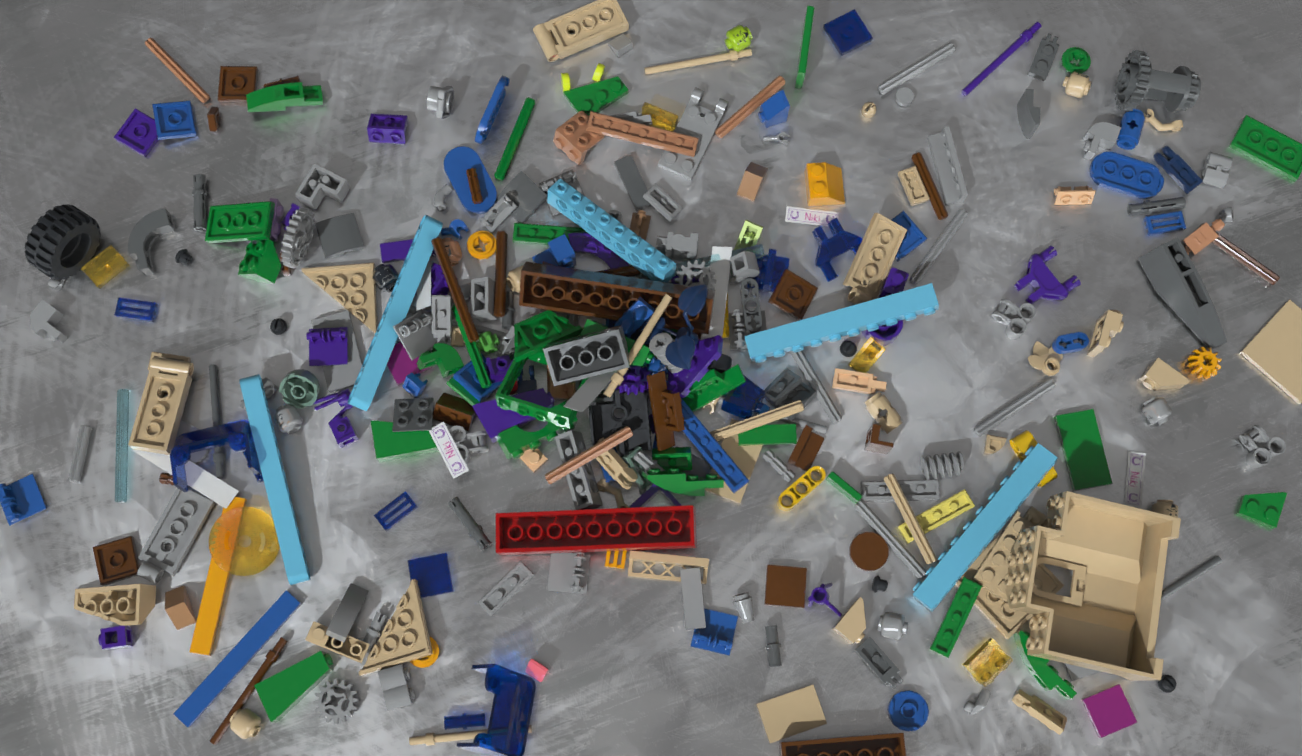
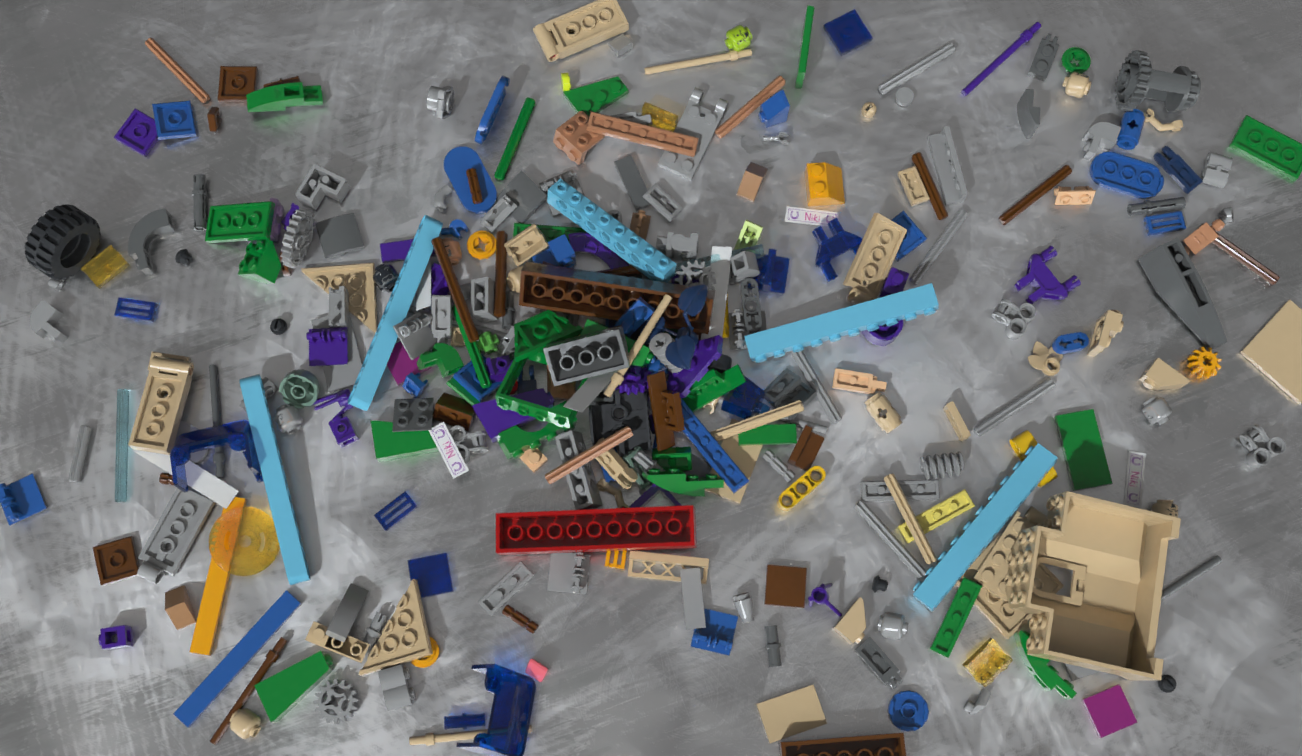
tan wedge [74,584,156,626] -> none
dark purple bracket [367,114,408,144] -> none
dark grey pin [448,497,492,551] -> none
neon yellow tile [592,63,605,82] -> none
reddish brown tile [768,269,818,321] -> none
green tile [825,472,863,505] -> none
black piece [840,341,857,357] -> none
clear yellow slope [848,337,885,373] -> none
reddish brown tile [849,532,889,572] -> none
reddish brown panel [864,424,894,454] -> none
tan tile [984,435,1007,455] -> none
tan hinge [1012,689,1067,735] -> none
green wing [1236,492,1287,529] -> none
none -> light grey hinge [329,286,349,328]
none -> reddish brown axle [502,605,538,633]
none -> tan hinge [504,223,548,266]
none -> tan tile [943,401,971,442]
none -> reddish brown axle [999,165,1072,225]

